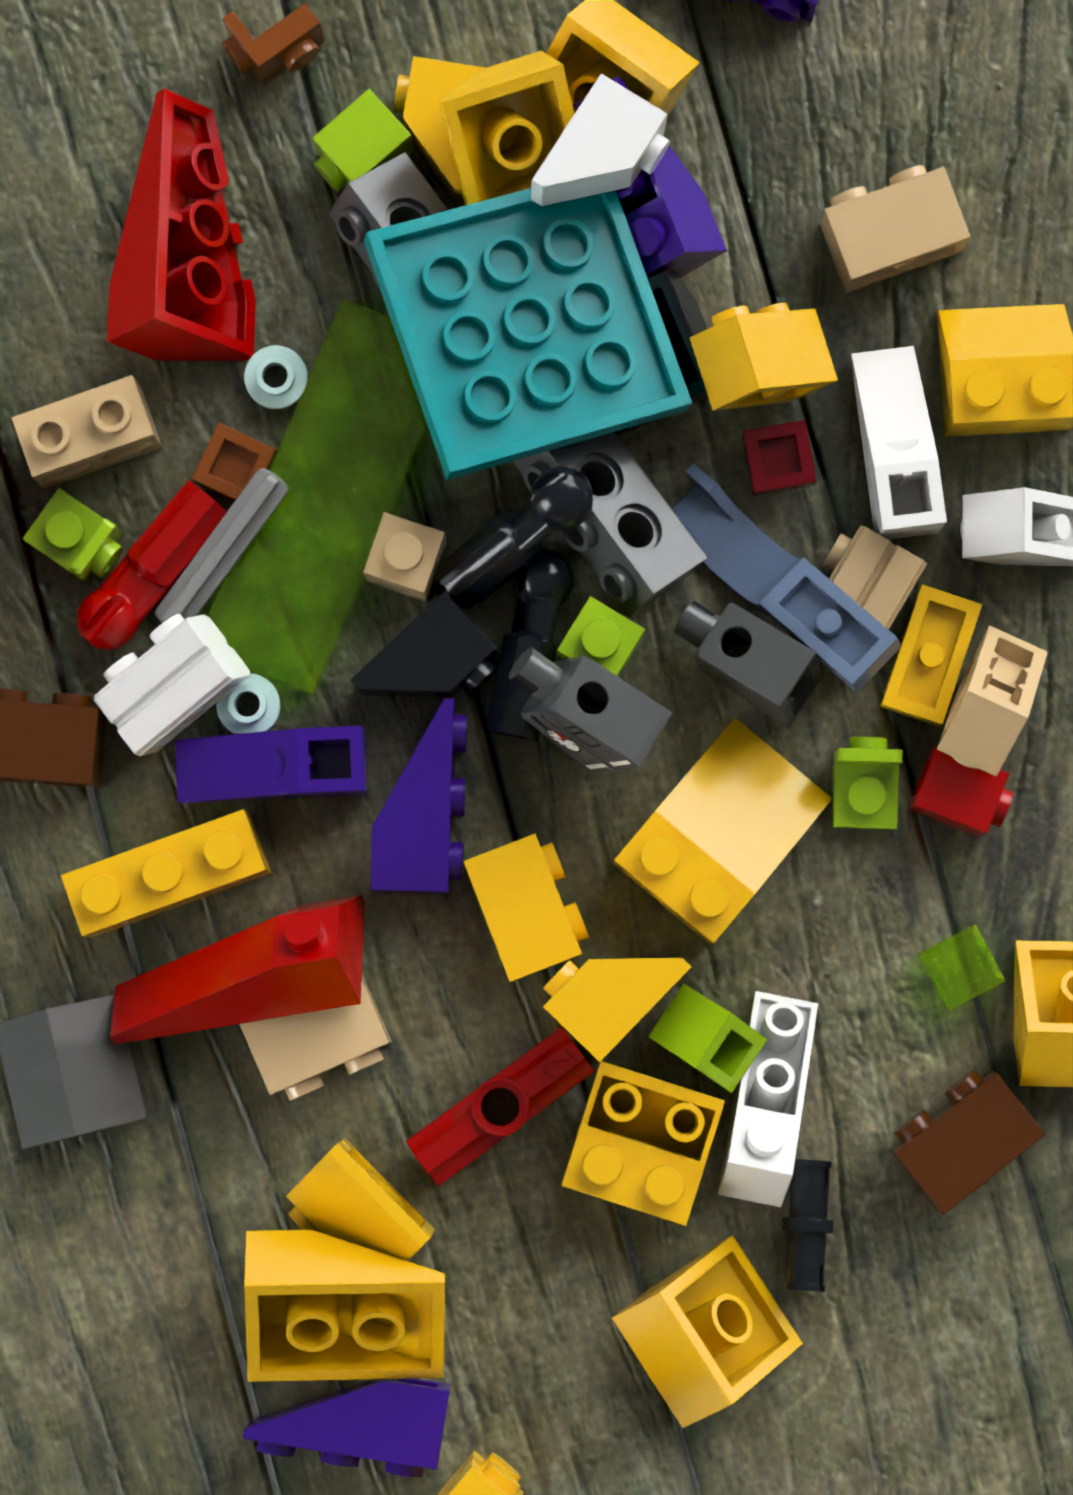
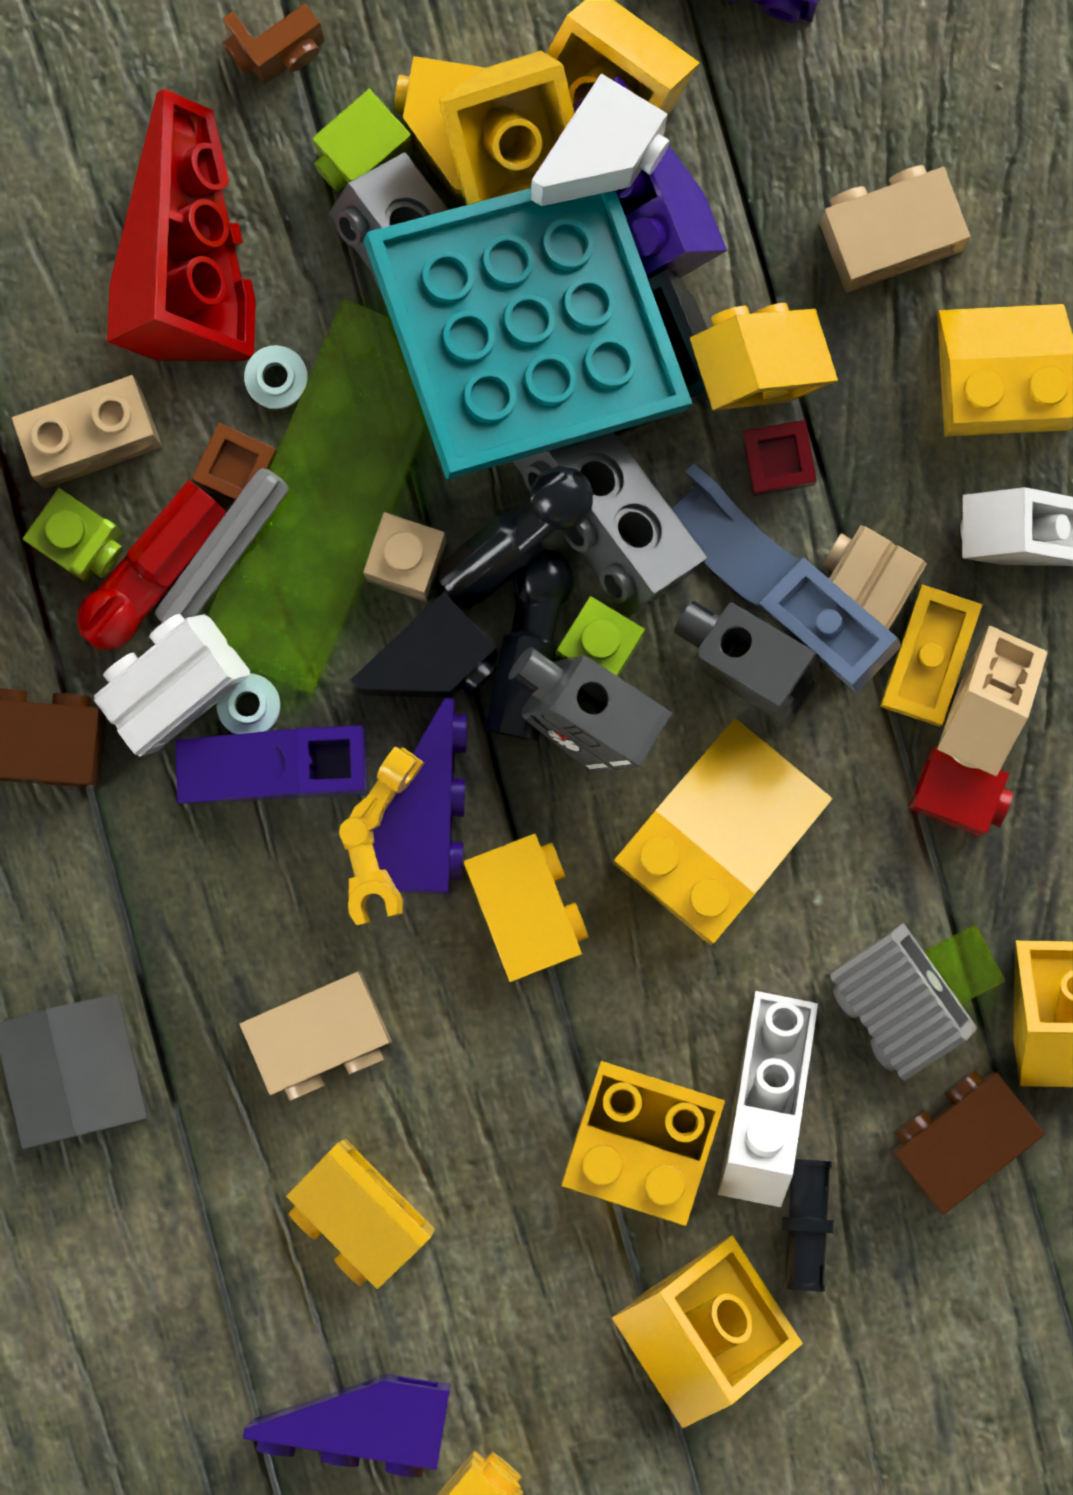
yellow brick [61,809,272,938] -> none
red wedge [110,895,365,1045] -> none
yellow slope [244,1230,445,1382] -> none
red piece [406,1026,595,1187] -> none
yellow slope [543,958,691,1062] -> none
lime brick [648,983,768,1093] -> none
lime bracket [831,737,903,830] -> none
white slope [850,346,947,539] -> none
none -> yellow piece [339,746,425,925]
none -> light grey brick [830,923,978,1081]

